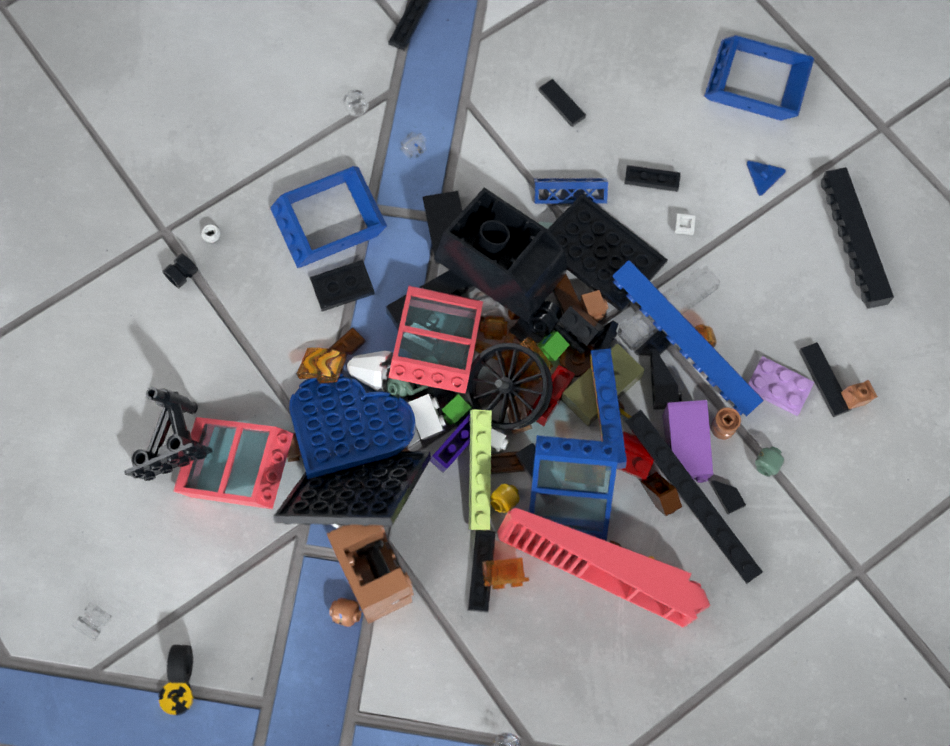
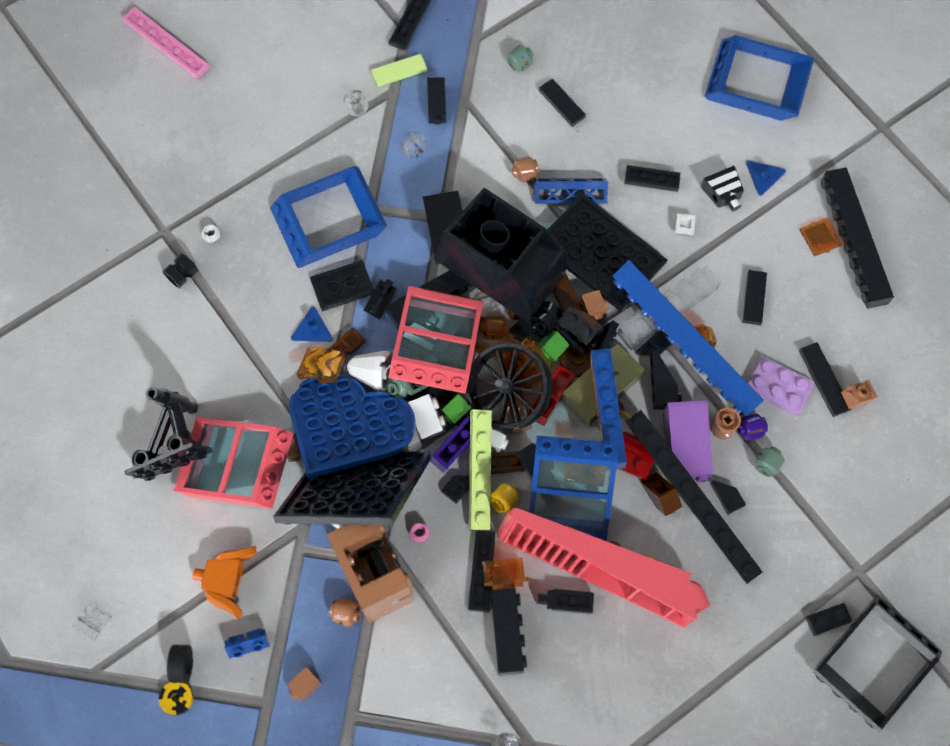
none -> bright pink plate [122,7,210,80]
none -> orange torso [192,545,257,620]
none -> blue hinge [224,628,270,659]
none -> nougat brick [287,667,322,702]
none -> blue piece [291,307,333,342]
none -> black hinge [363,279,396,319]
none -> yellowish green tile [372,54,427,87]
none -> bright pink plate [409,522,429,543]
none -> black brick [427,77,446,125]
none -> black tile [441,475,469,504]
none -> black brick [491,588,527,676]
none -> sand green head [507,45,534,72]
none -> nougat head [511,156,539,182]
none -> black hinge [536,589,594,614]
none -> black torso [701,165,744,212]
none -> dark purple head [737,414,768,441]
none -> black tile [742,270,767,326]
none -> clear orange piece [800,218,842,257]
none -> black plate [805,603,853,636]
none -> black window [813,595,942,732]

